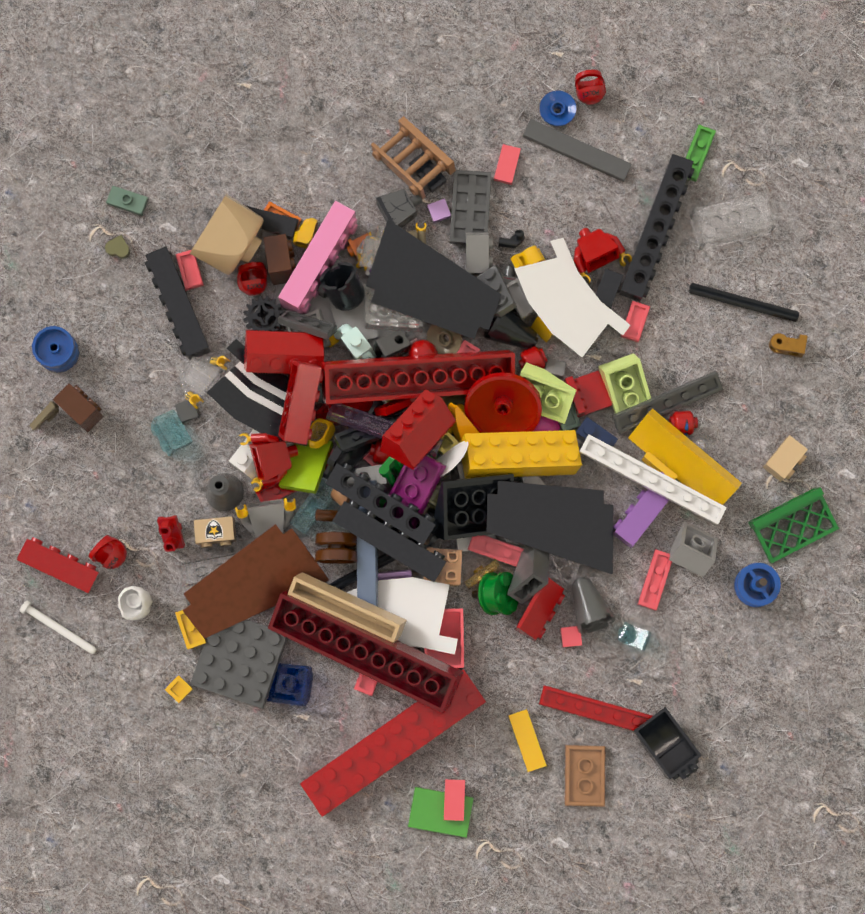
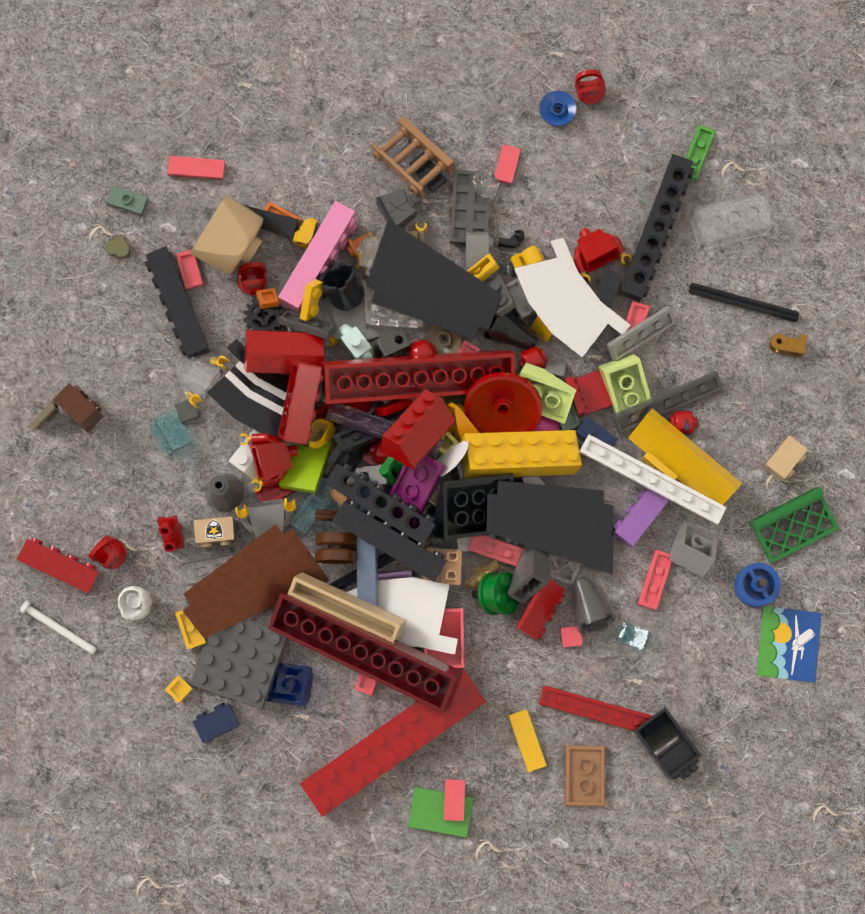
blue wheel [32,326,79,373] -> none
reddish brown brick [263,234,296,285] -> none
lavender tile [427,199,451,223] -> none
dark grey tile [523,119,632,182] -> none
none -> coral tile [167,156,225,180]
none -> dark blue brick [193,703,241,743]
none -> orange tile [256,288,280,309]
none -> yellow plate [300,279,322,321]
none -> yellow tile [467,253,500,282]
none -> clear head [472,169,500,198]
none -> light grey tile [607,306,676,361]
none -> sticker [757,606,821,683]

